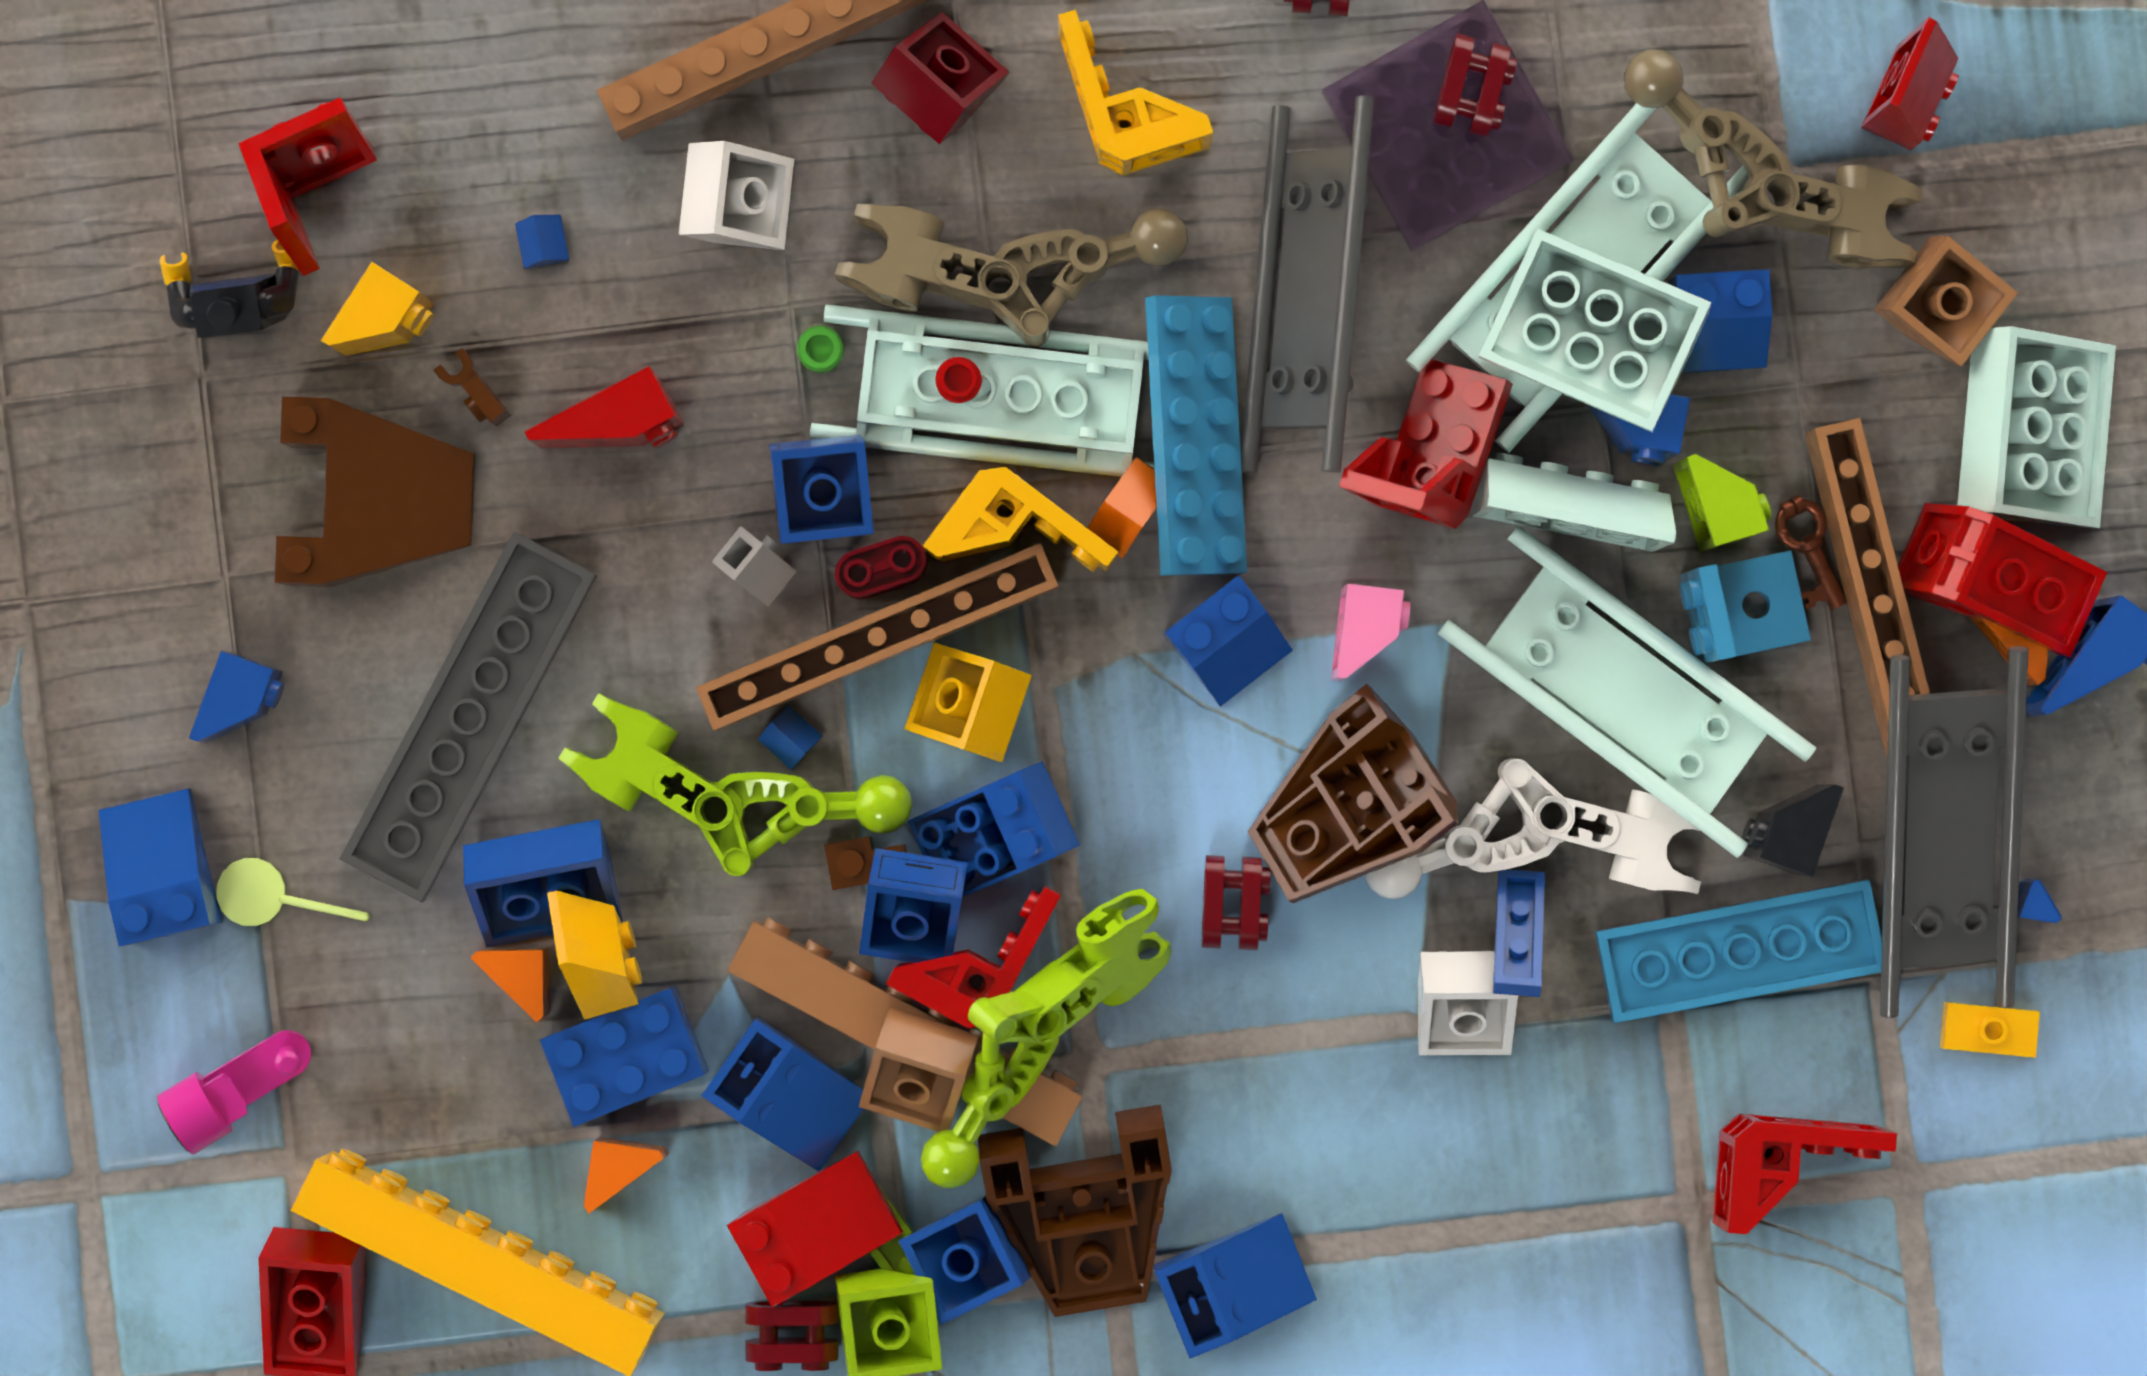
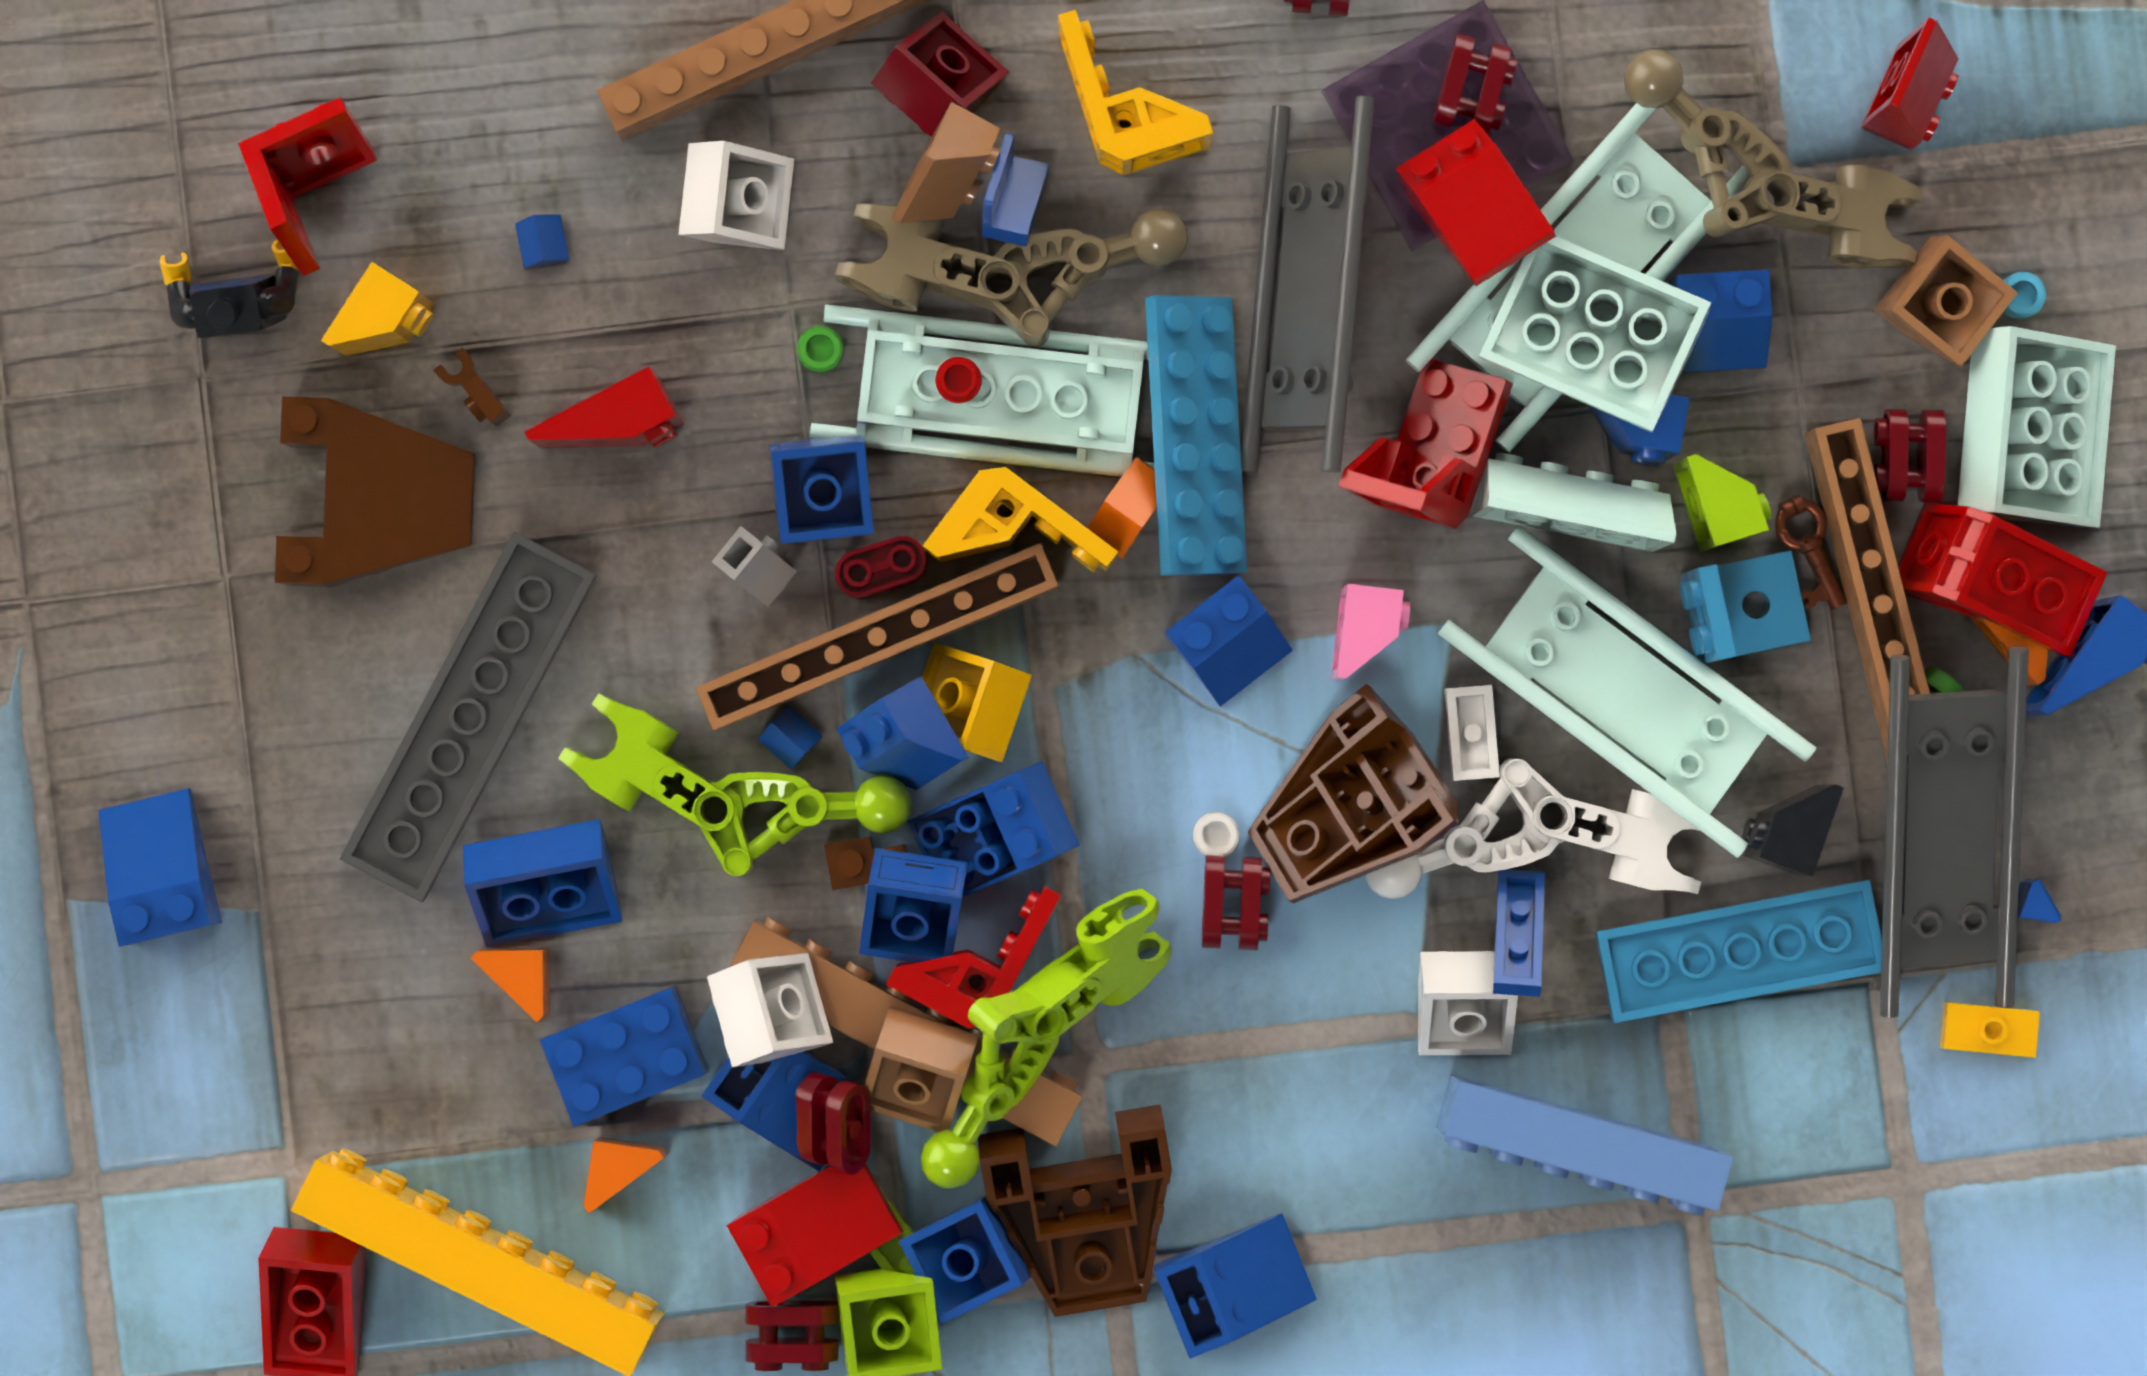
dark pink piece [157,1030,311,1155] -> none
blue slope [189,651,284,742] -> none
yellowish green piece [216,858,370,926] -> none
yellow slope [547,890,642,1020] -> none
red bracket [1712,1113,1897,1235] -> none
none -> white slope [707,953,833,1067]
none -> dark red brick [795,1072,871,1174]
none -> blue slope [836,677,968,790]
none -> medium nougat slope [891,102,1001,223]
none -> panel [982,133,1050,246]
none -> white tile [1193,812,1239,857]
none -> red slope [1395,119,1556,286]
none -> medium blue brick [1436,1074,1733,1216]
none -> white plate [1444,685,1500,781]
none -> dark red brick [1873,409,1946,502]
none -> bright green tile [1924,666,1965,694]
none -> medium azure tile [2003,272,2046,320]

